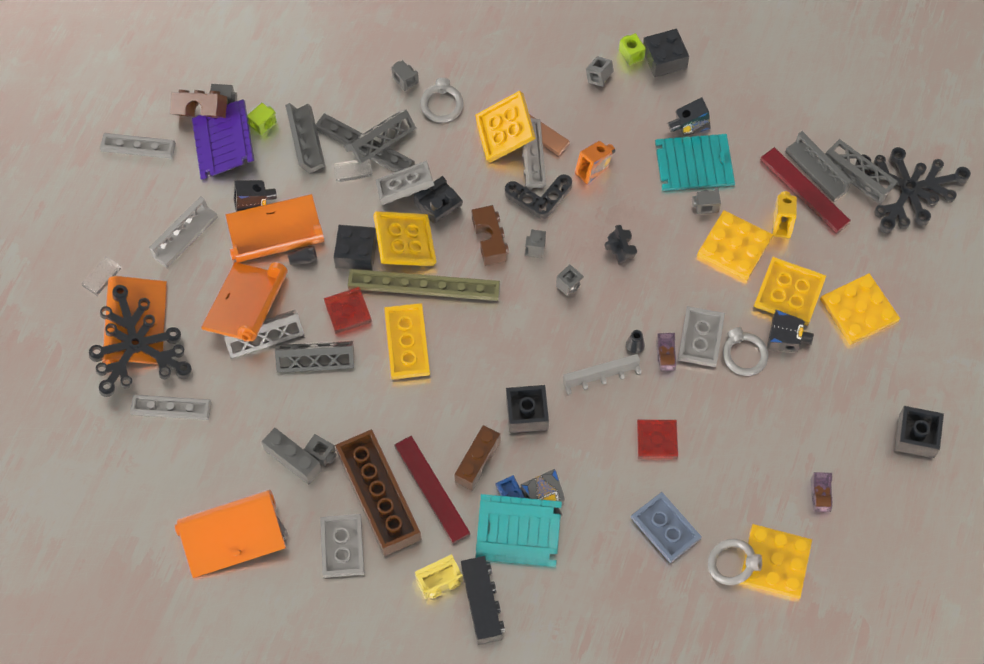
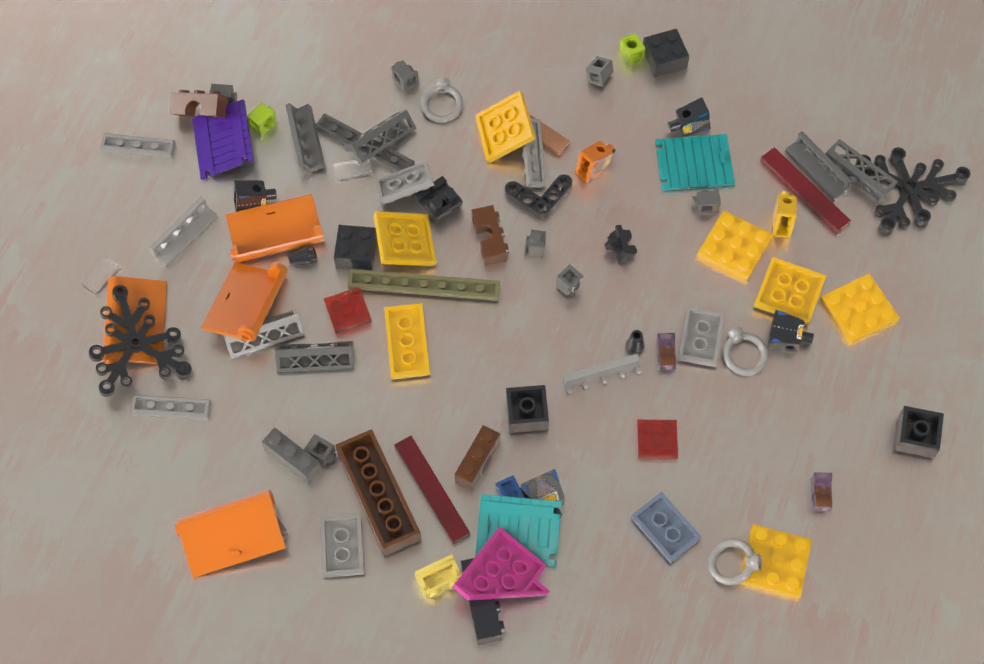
none -> dark pink wing [452,526,550,600]

